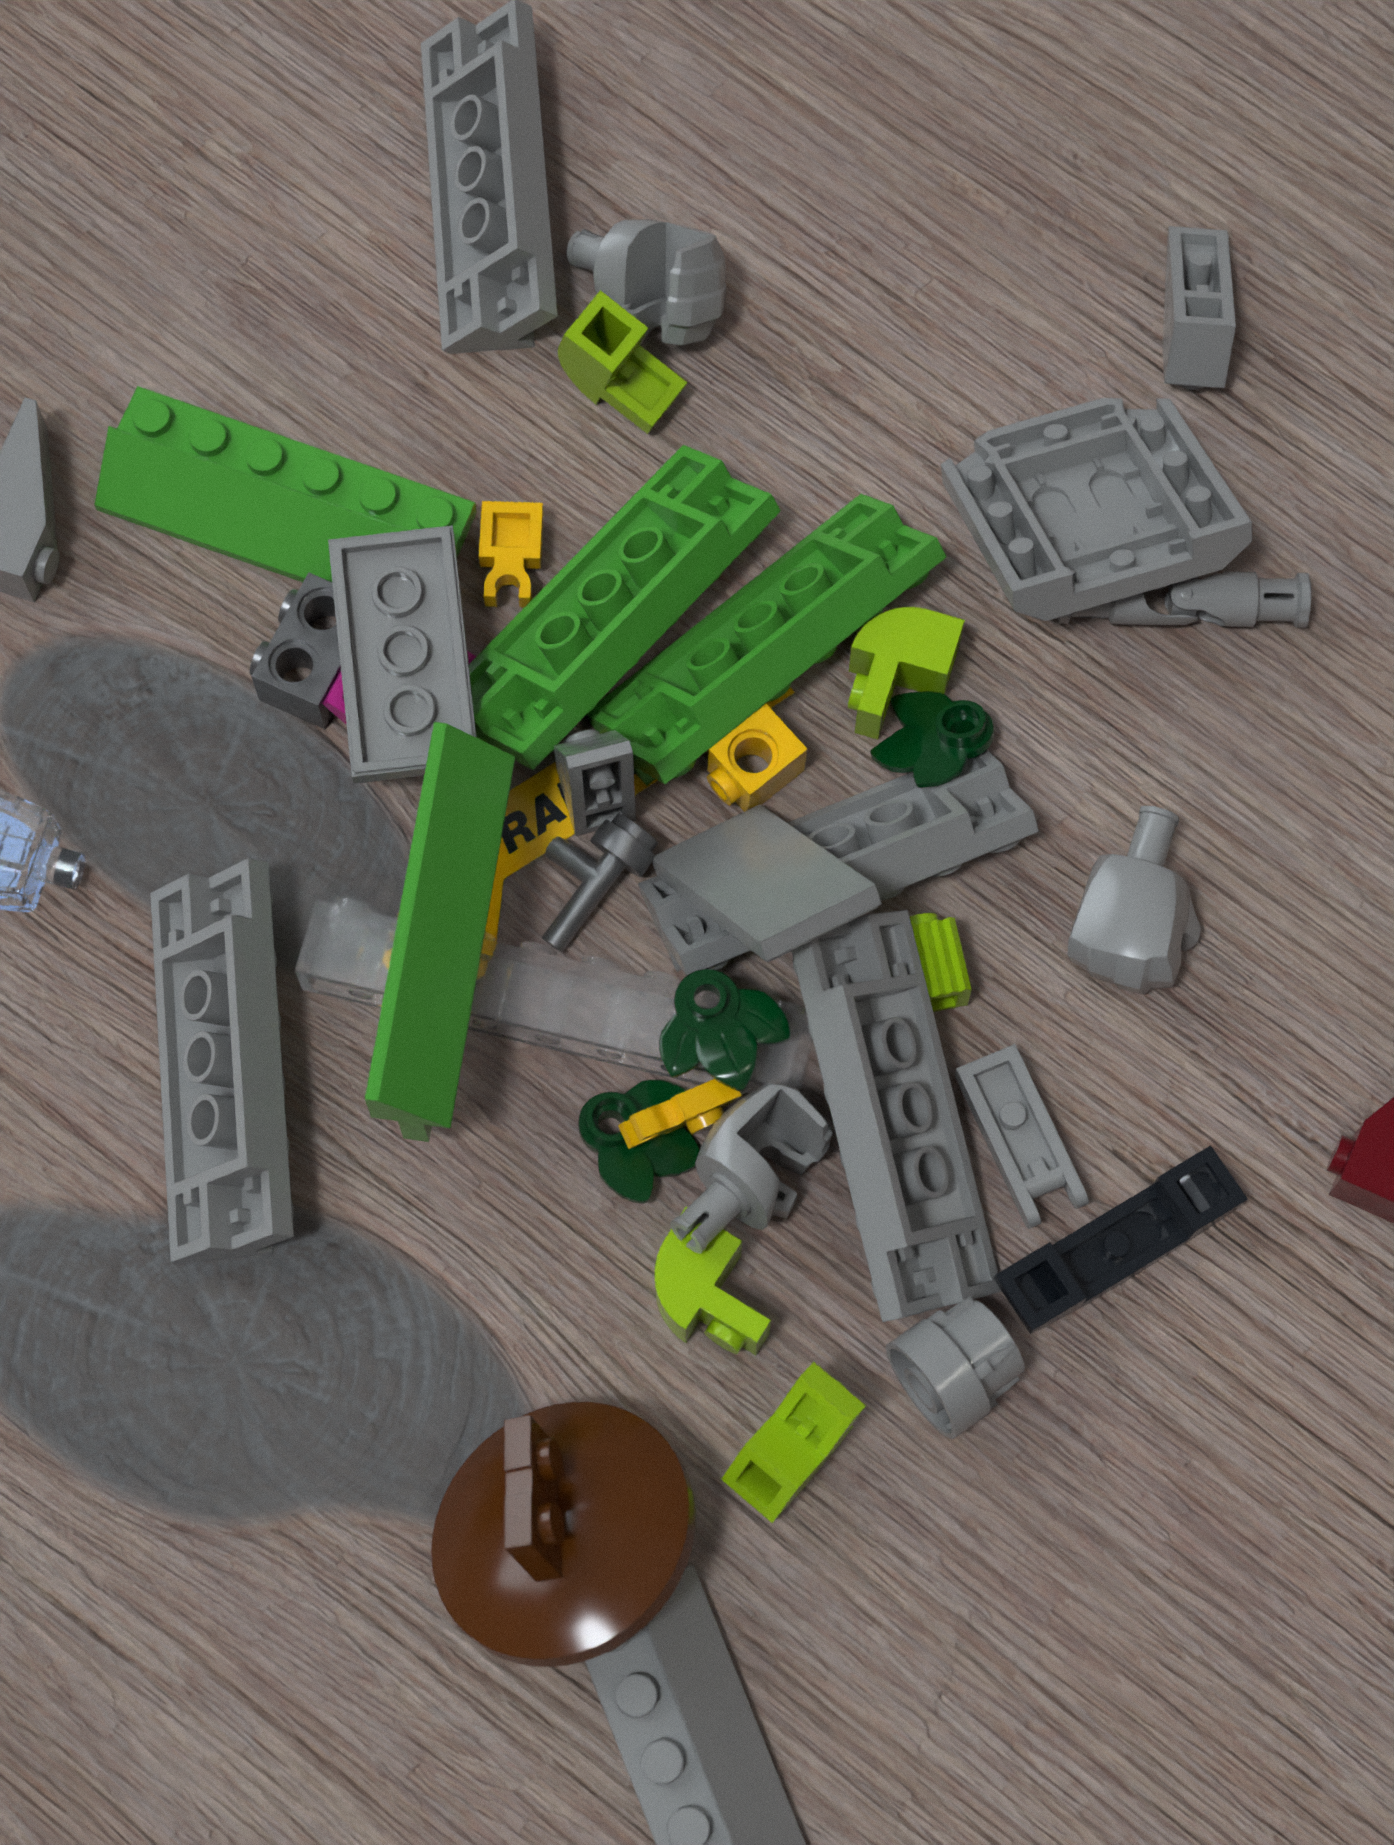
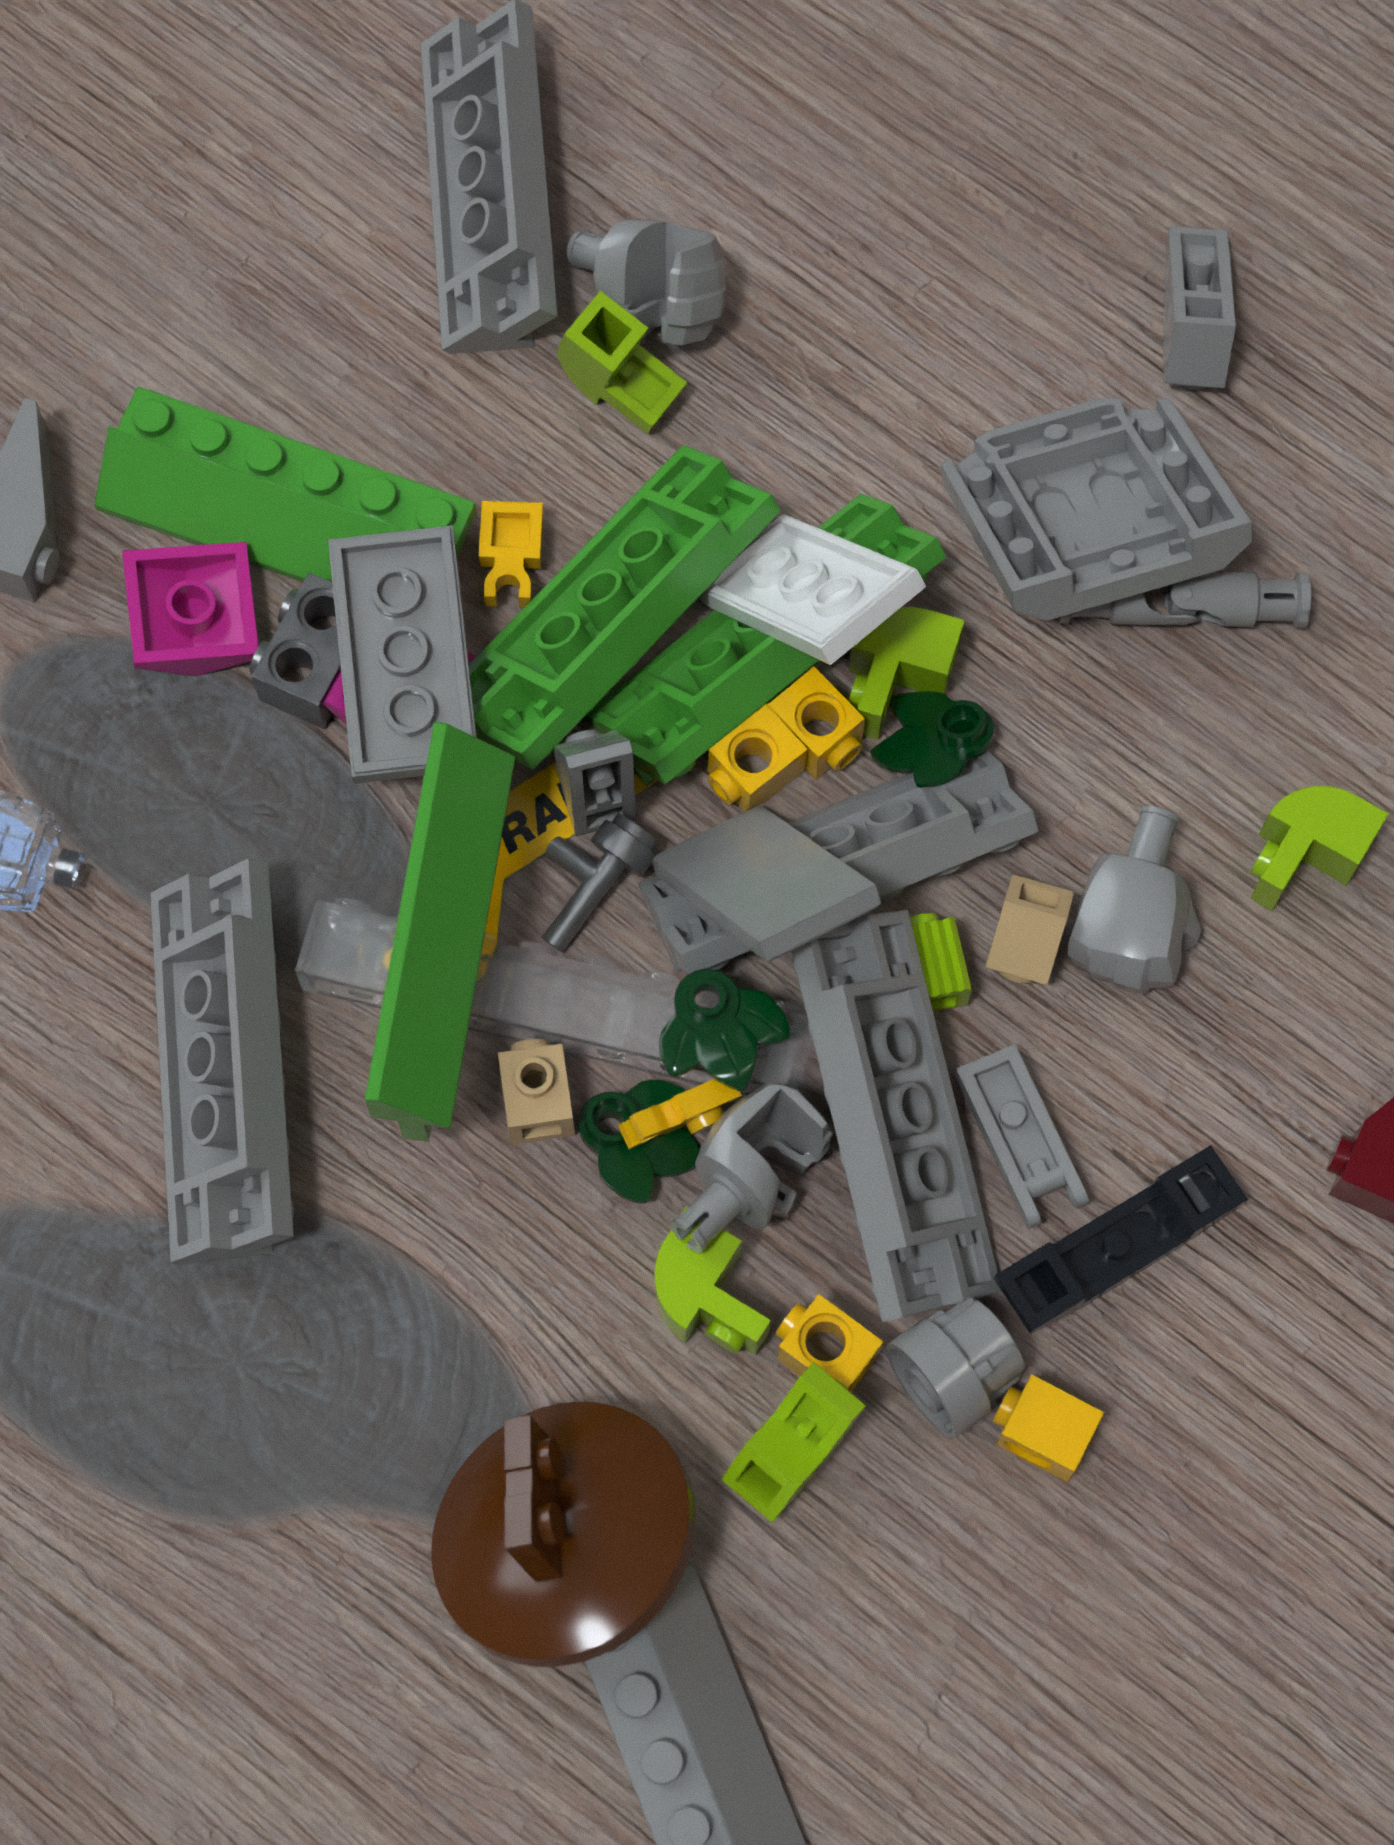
none -> dark pink slope [122,542,259,676]
none -> tan brick [498,1039,575,1144]
none -> white tile [699,514,926,665]
none -> yellow brick [768,666,865,780]
none -> yellow brick [775,1294,883,1393]
none -> tan brick [985,874,1074,985]
none -> yellow brick [992,1374,1104,1482]
none -> lime brick [1250,786,1389,911]

